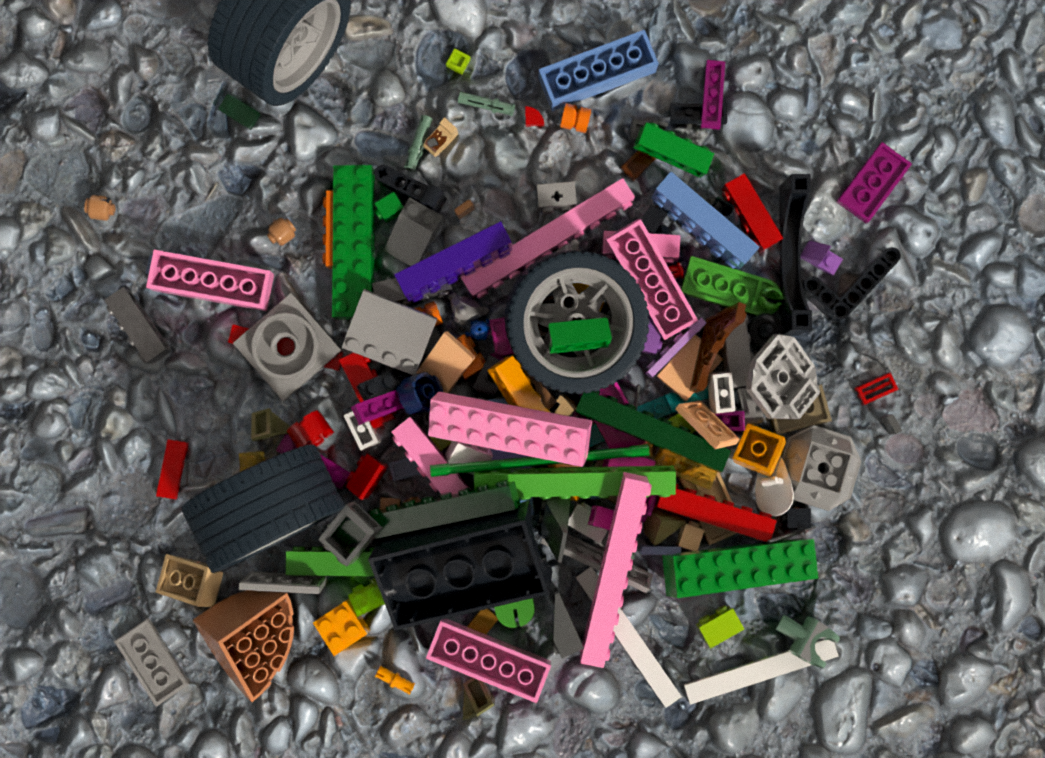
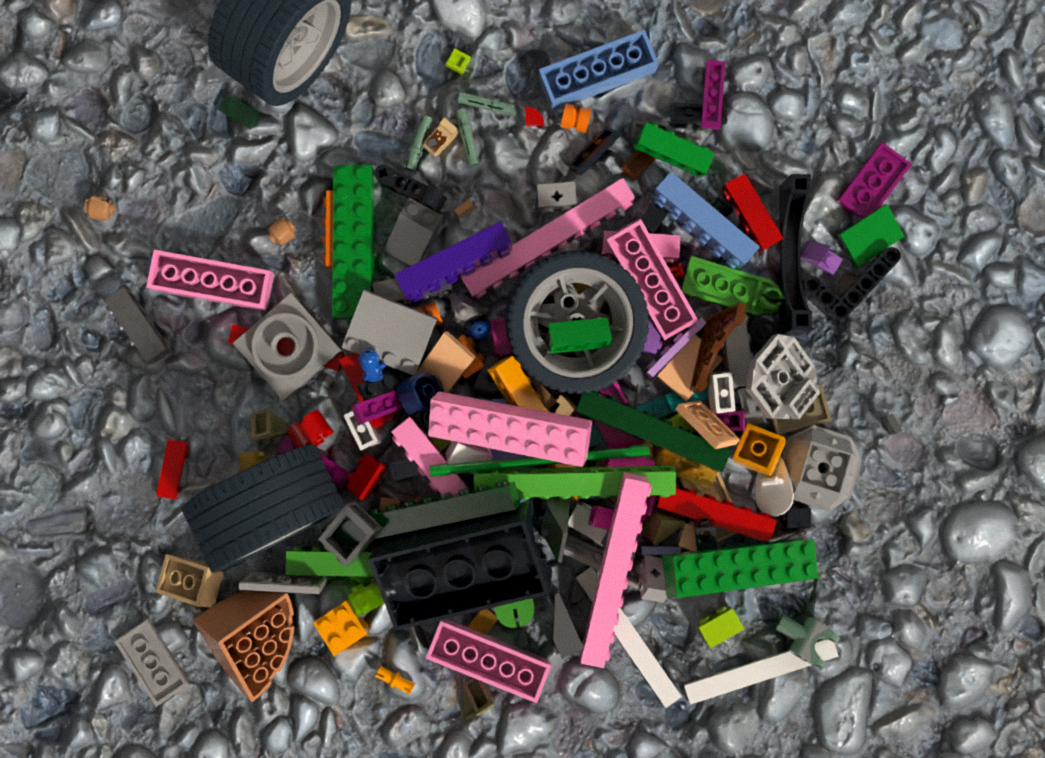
green brick [374,192,404,224] -> none
red tile [854,372,899,406] -> none
none -> blue animal [359,349,386,382]
none -> sand green pin [455,109,480,167]
none -> black plate [567,126,620,176]
none -> light grey brick [636,555,668,602]
none -> black brick [694,518,717,551]
none -> green tile [838,204,905,267]

